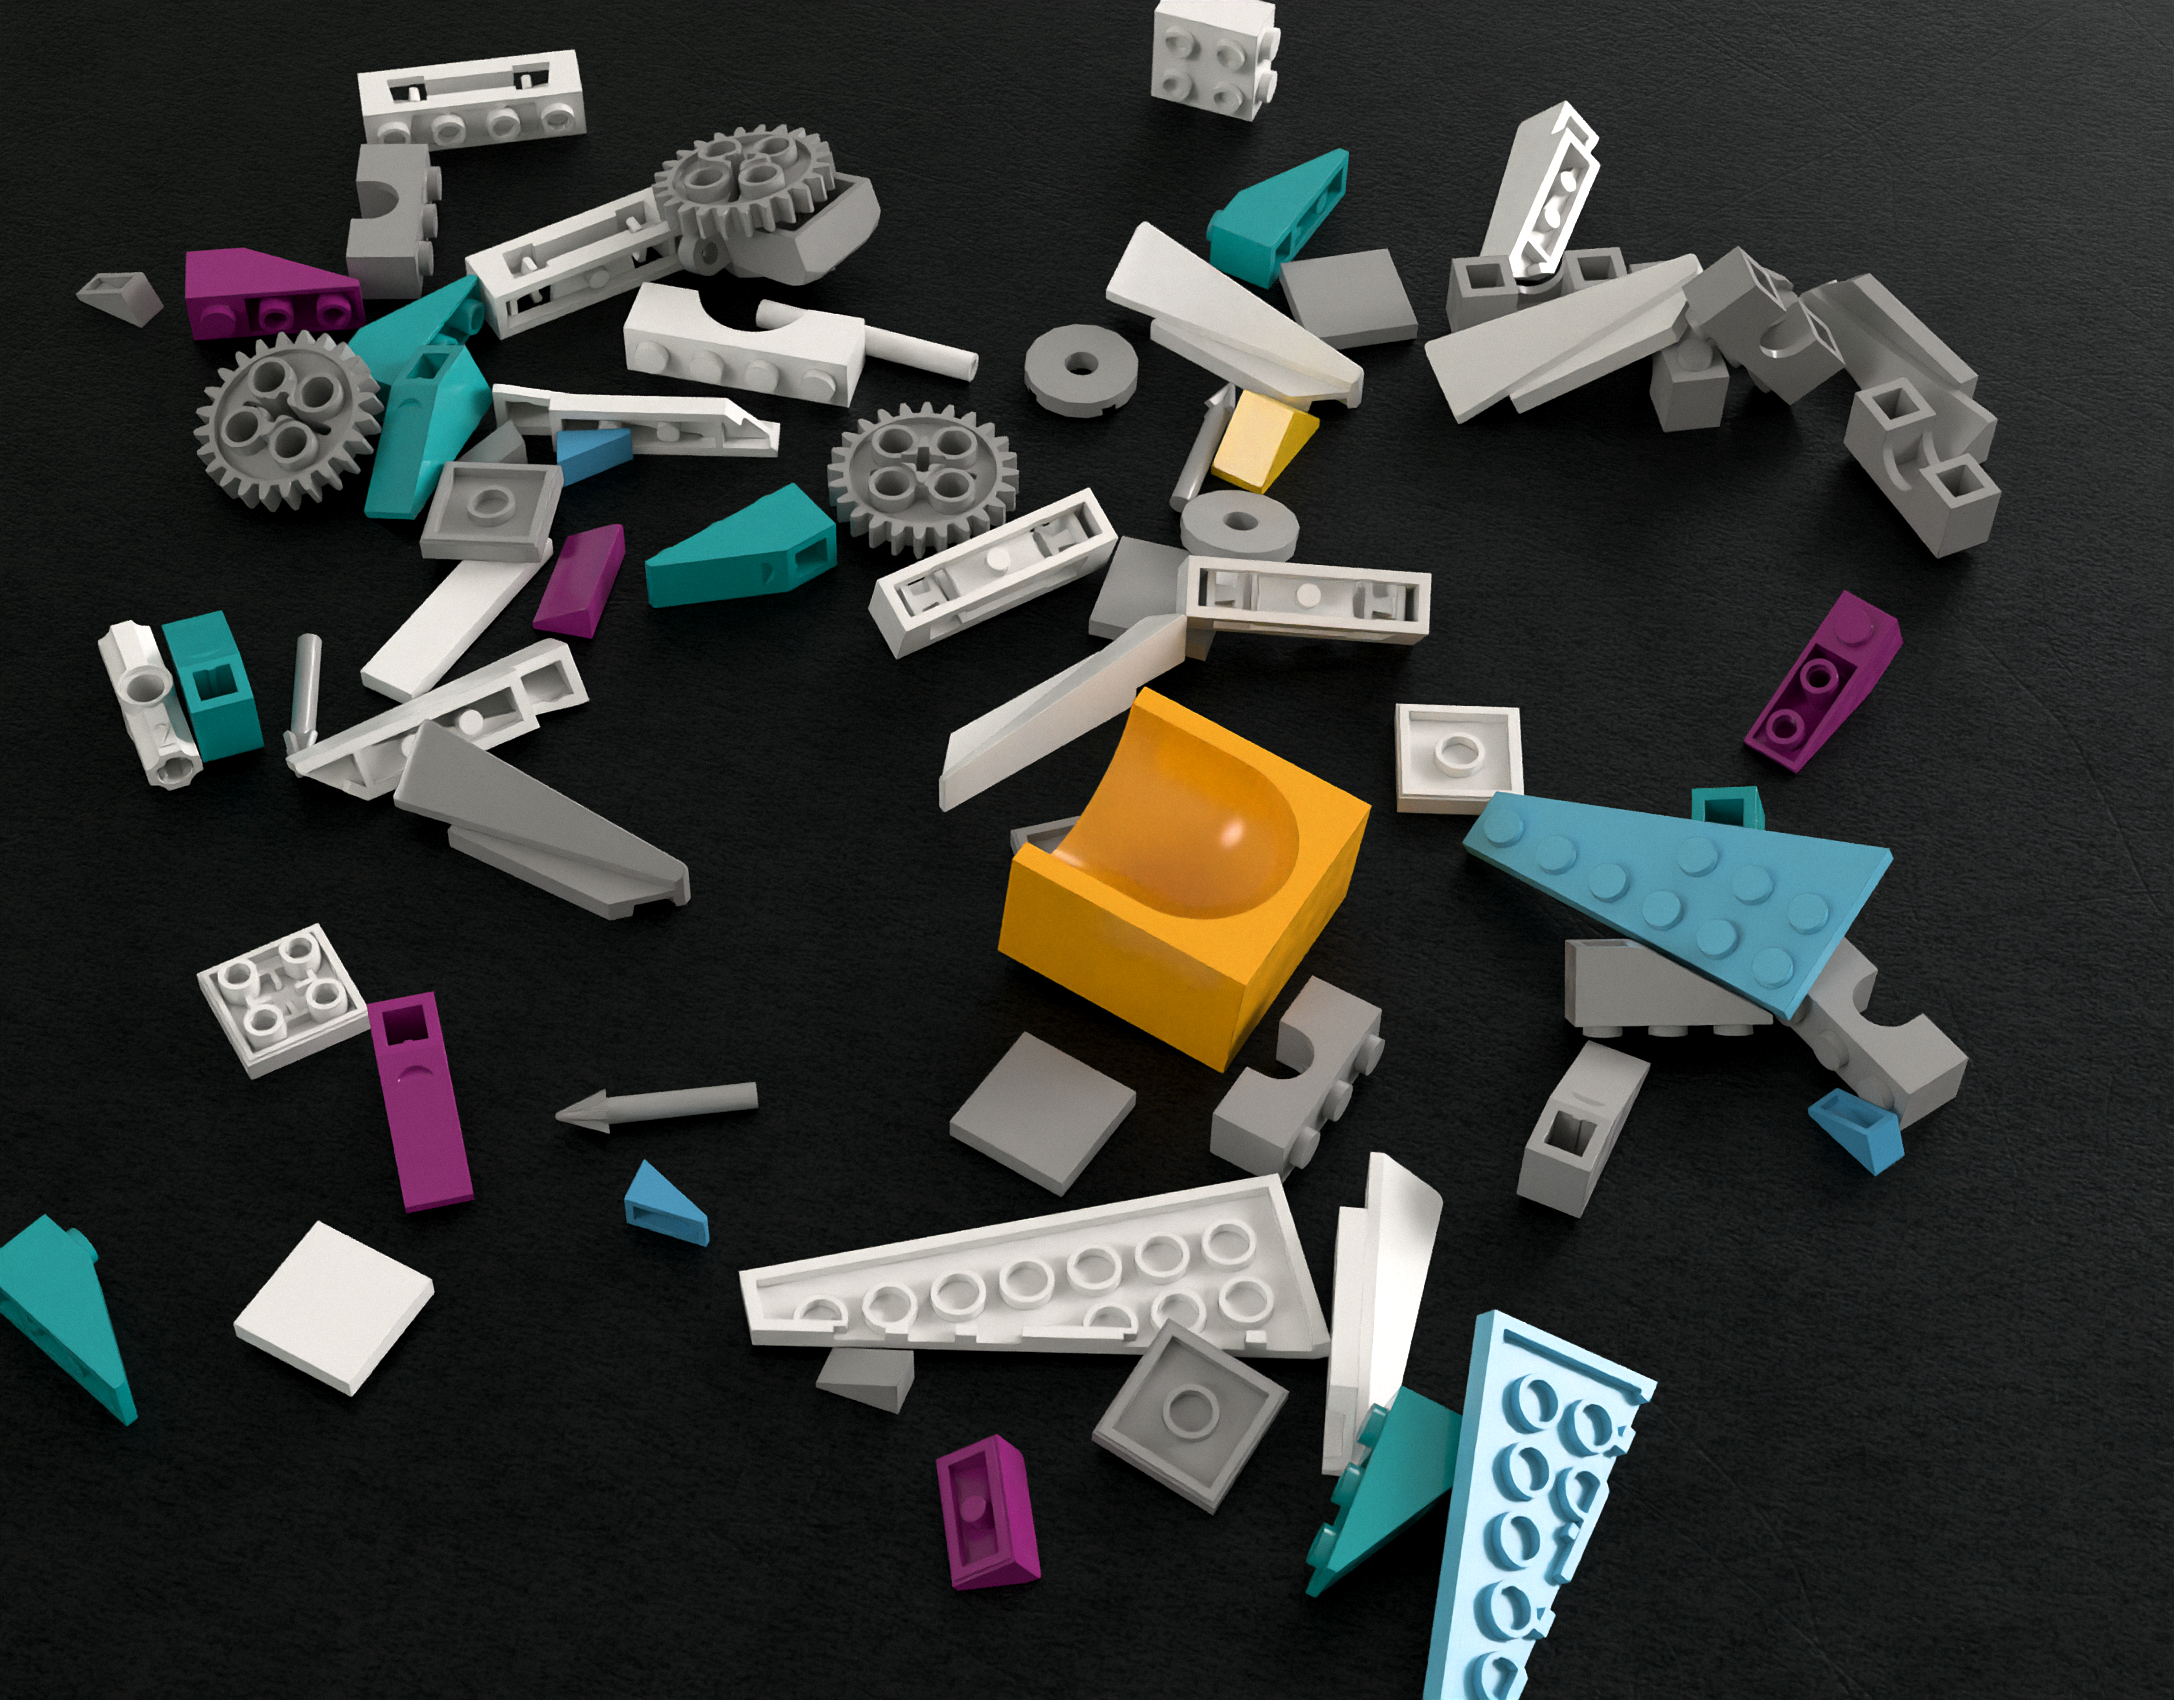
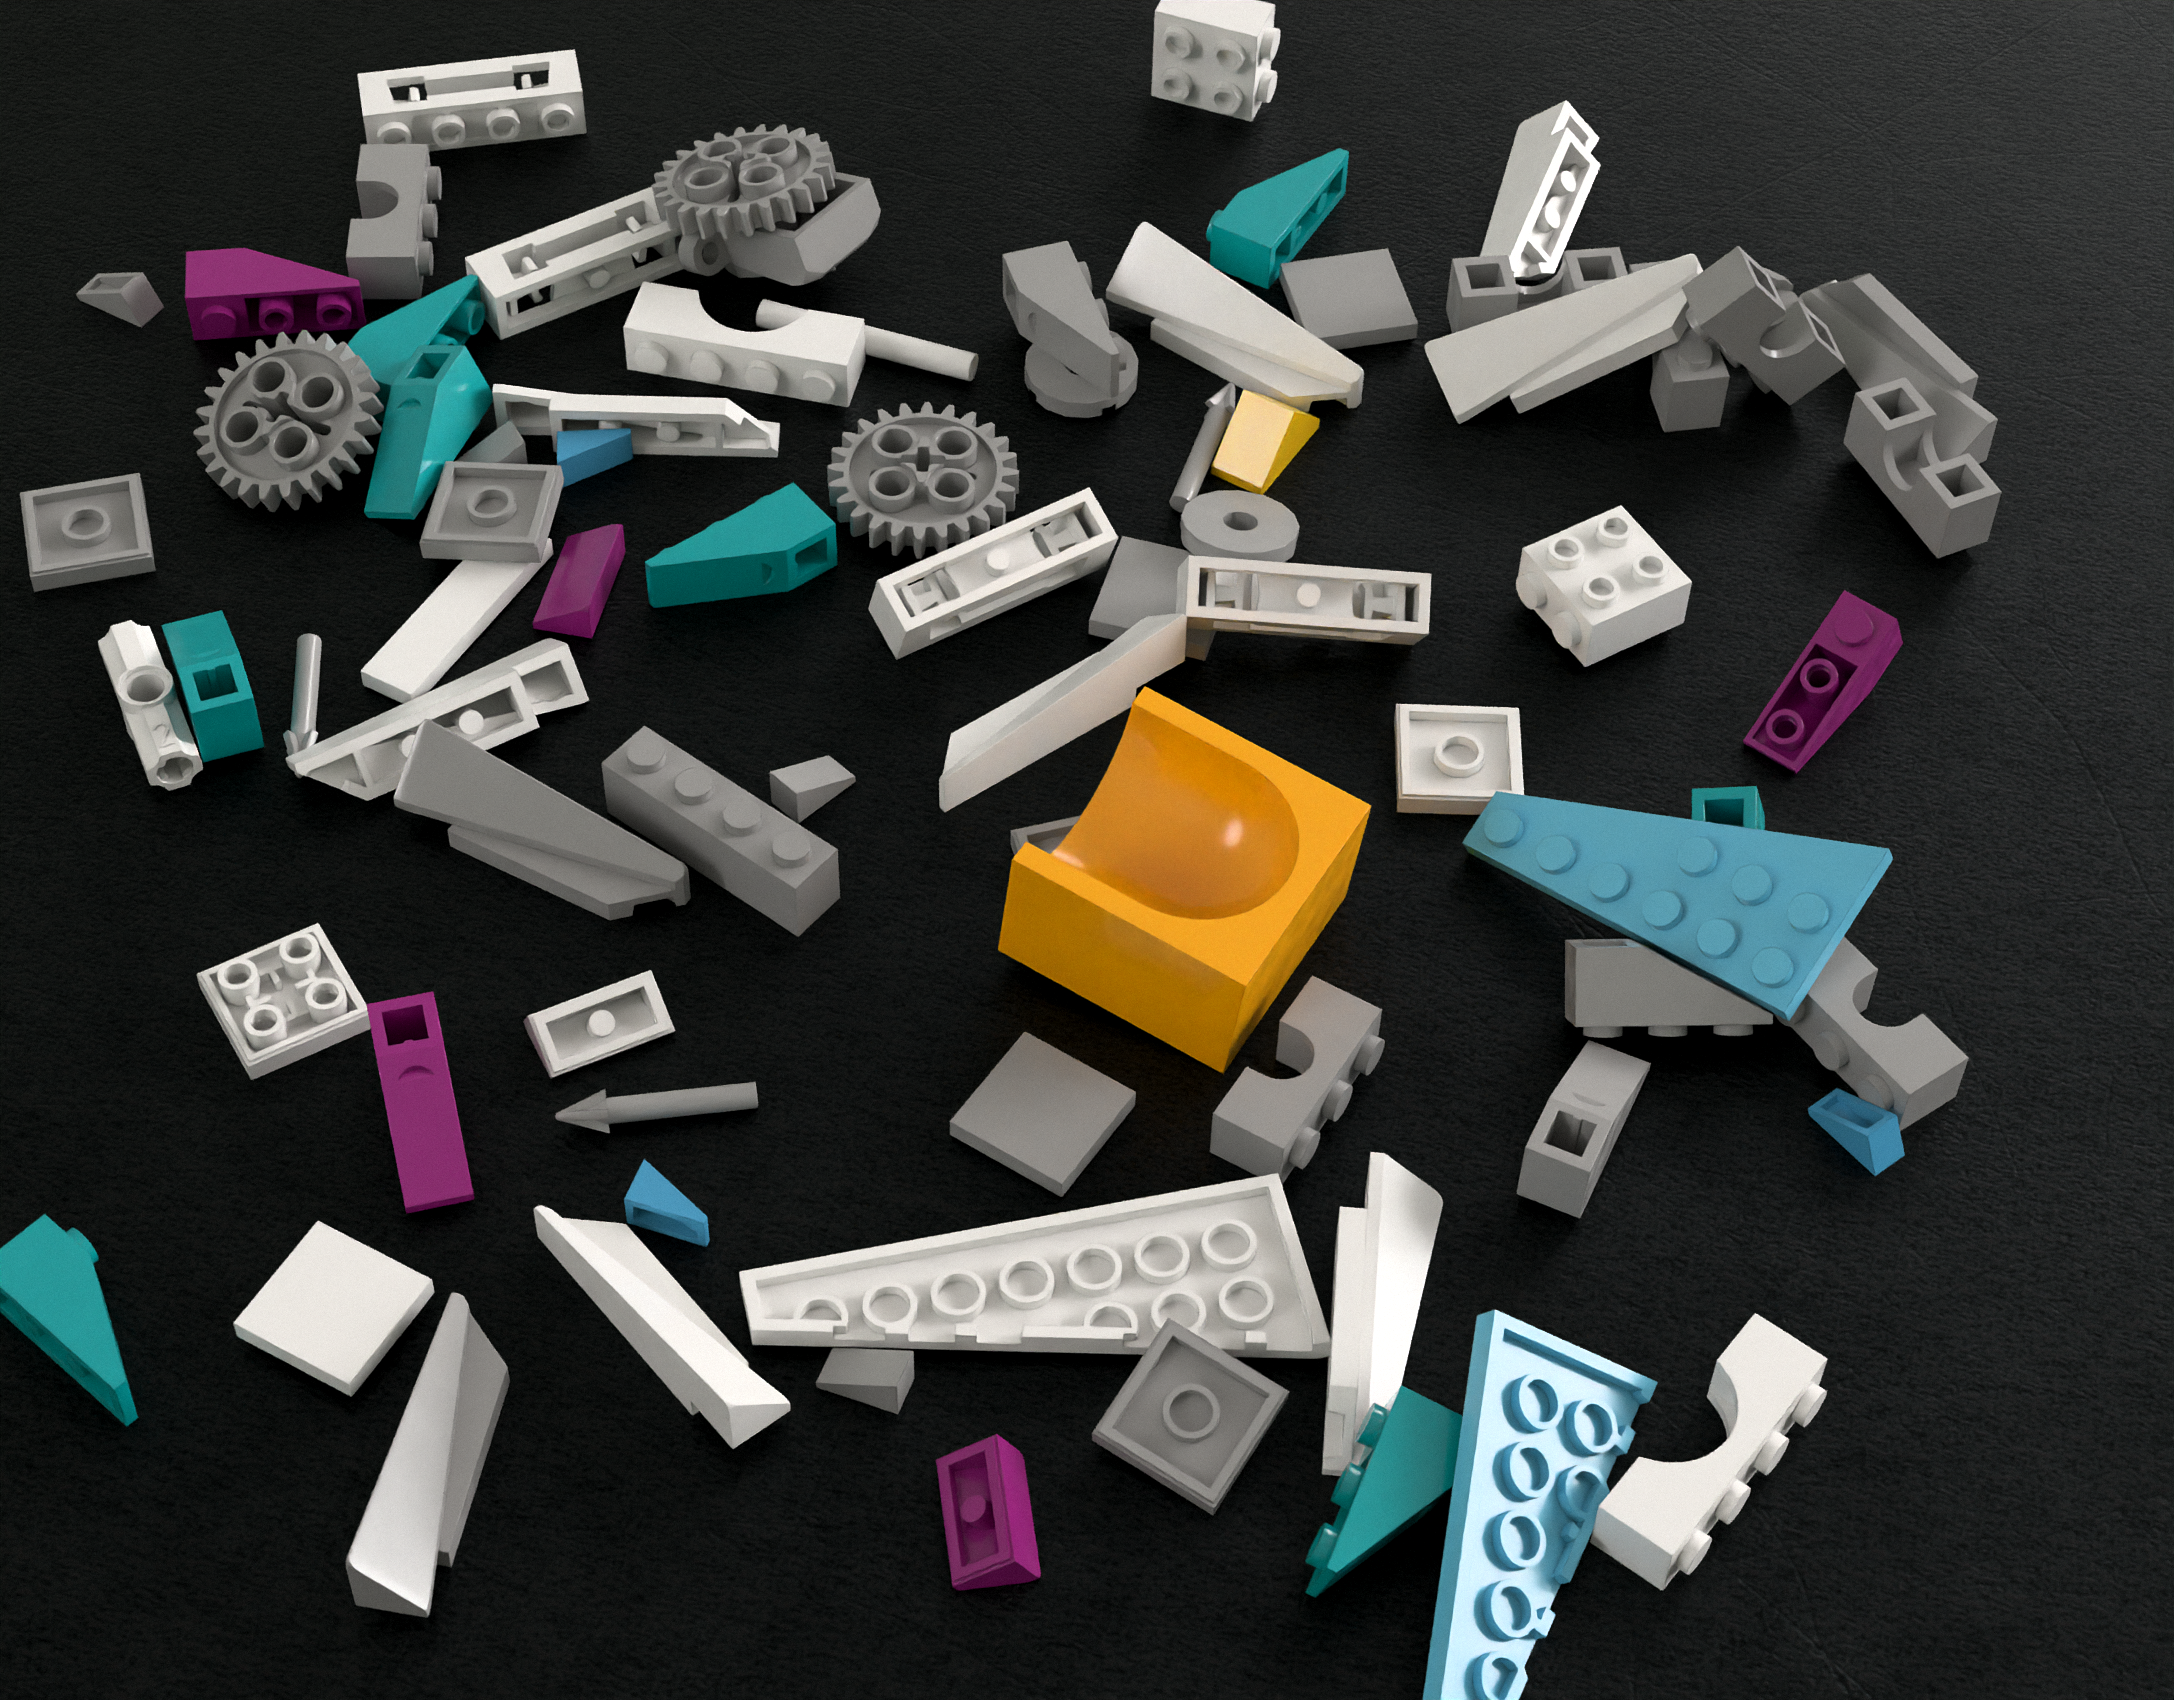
none -> light grey tile [20,473,156,592]
none -> light grey wedge [346,1292,510,1618]
none -> white slope [523,970,675,1079]
none -> white wedge [534,1205,791,1449]
none -> light grey brick [601,726,840,937]
none -> light grey piece [770,755,856,823]
none -> light grey slope [1002,241,1127,397]
none -> white brick [1516,505,1692,667]
none -> white arch [1590,1313,1827,1591]

